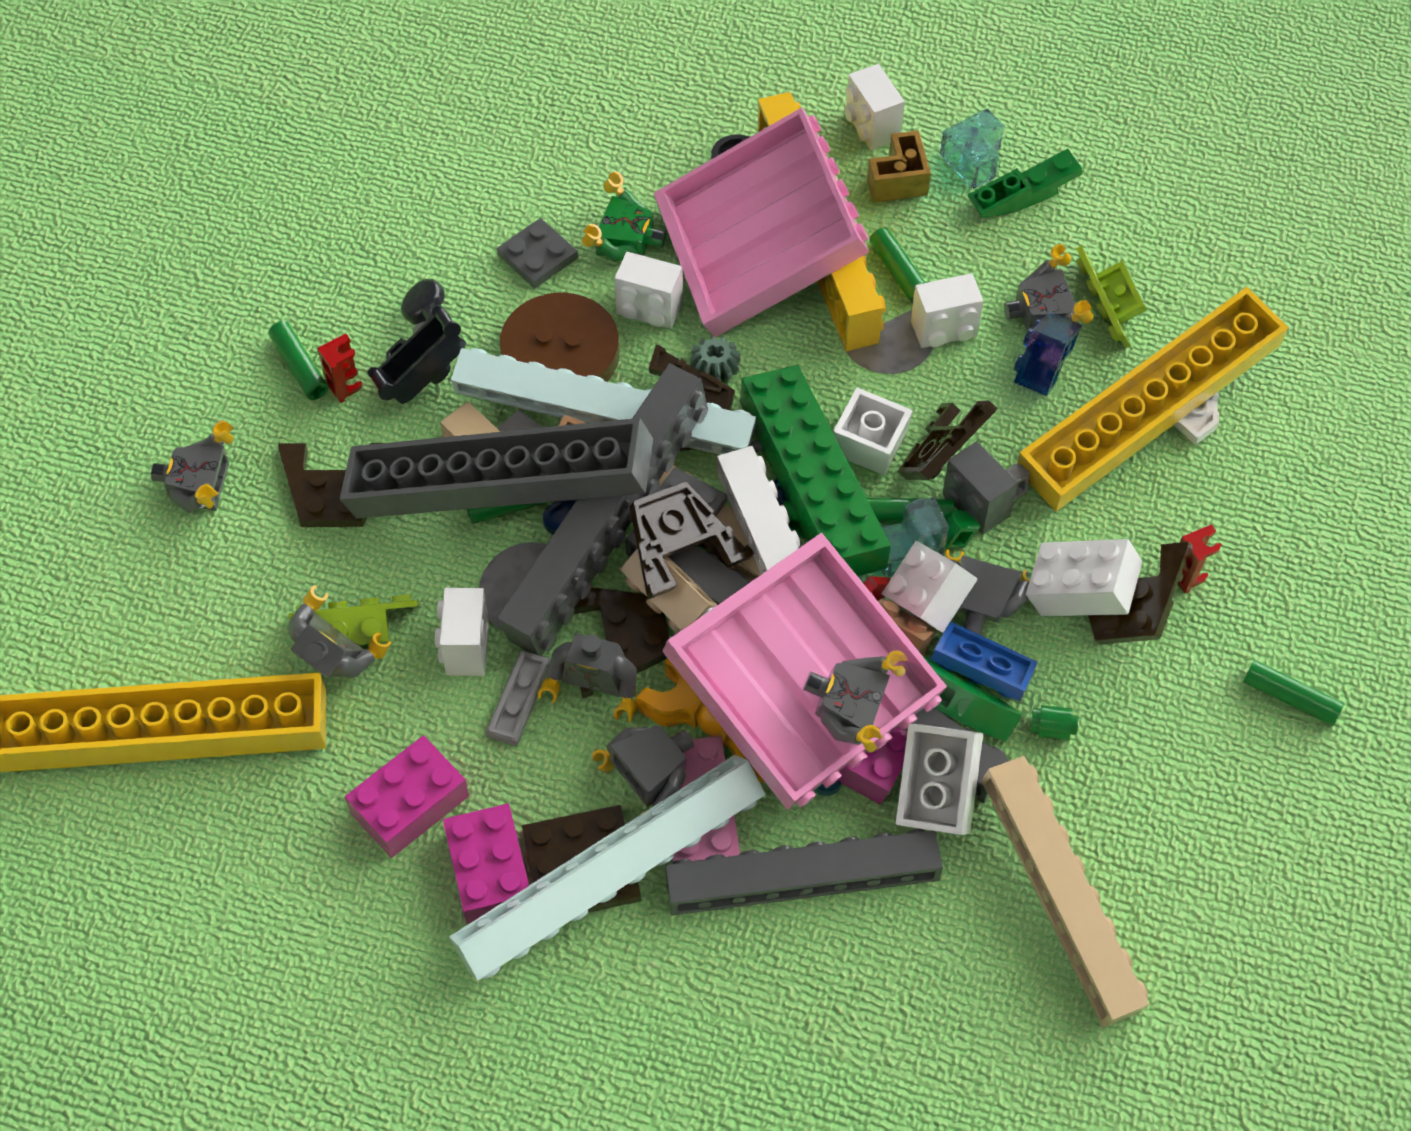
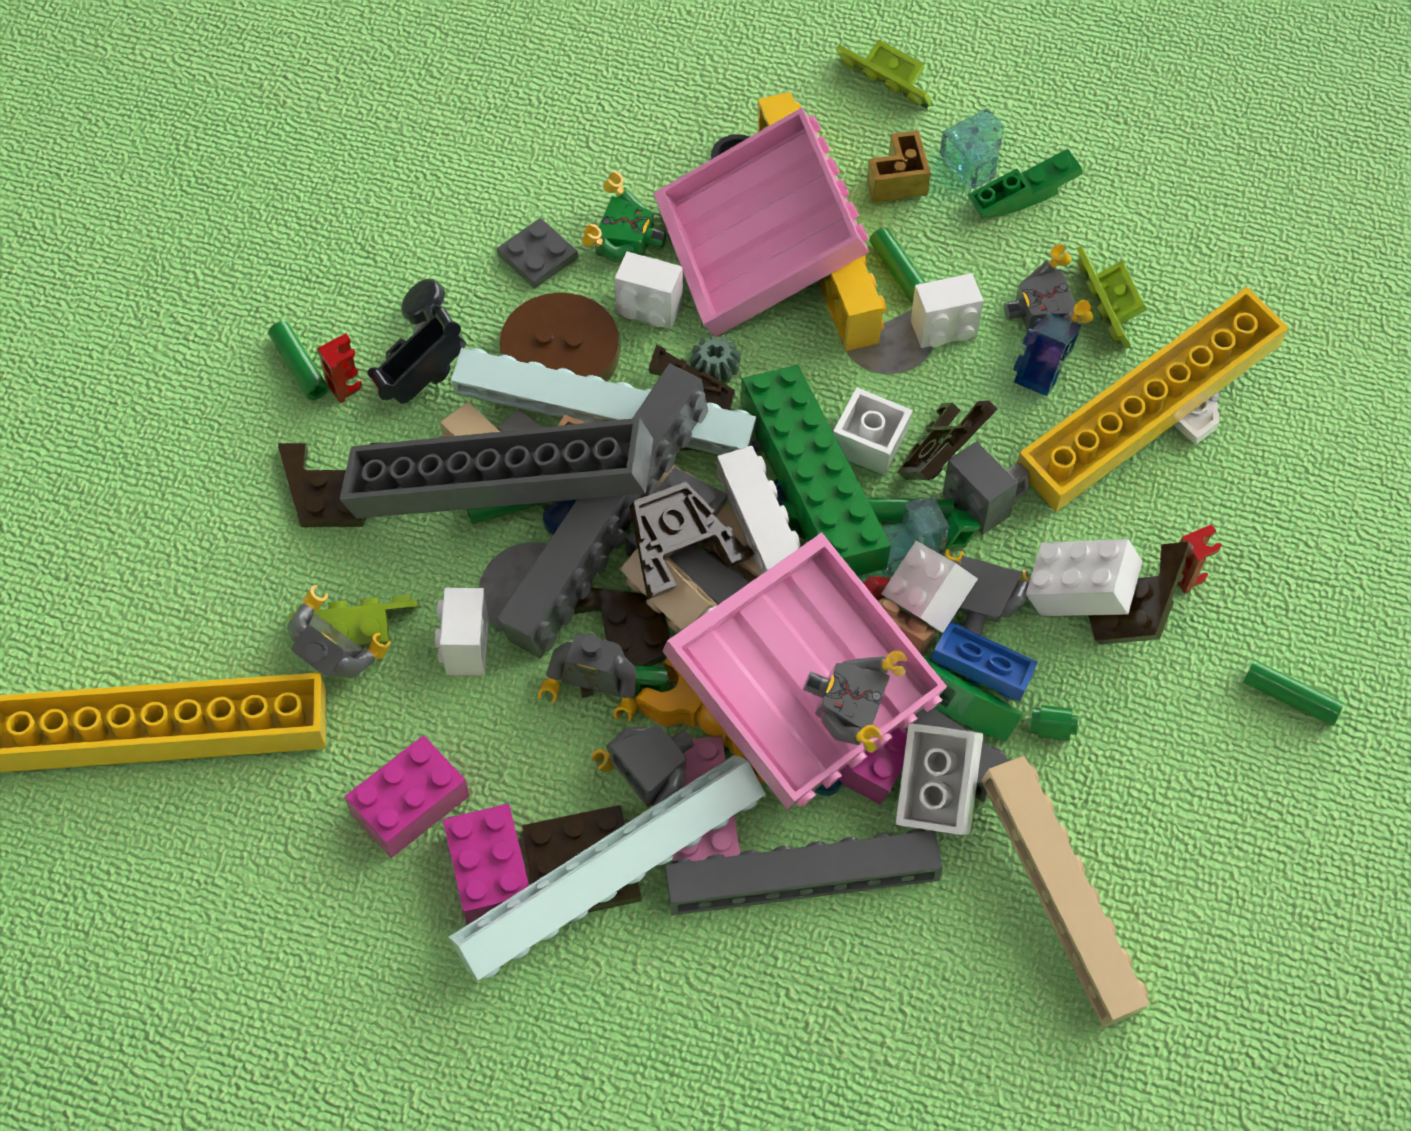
dark grey torso [151,420,234,513] -> none
light grey tile [486,650,551,746] -> none
white brick [844,64,905,150] -> none
none -> green brick [633,665,667,698]
none -> lime bracket [836,39,932,107]

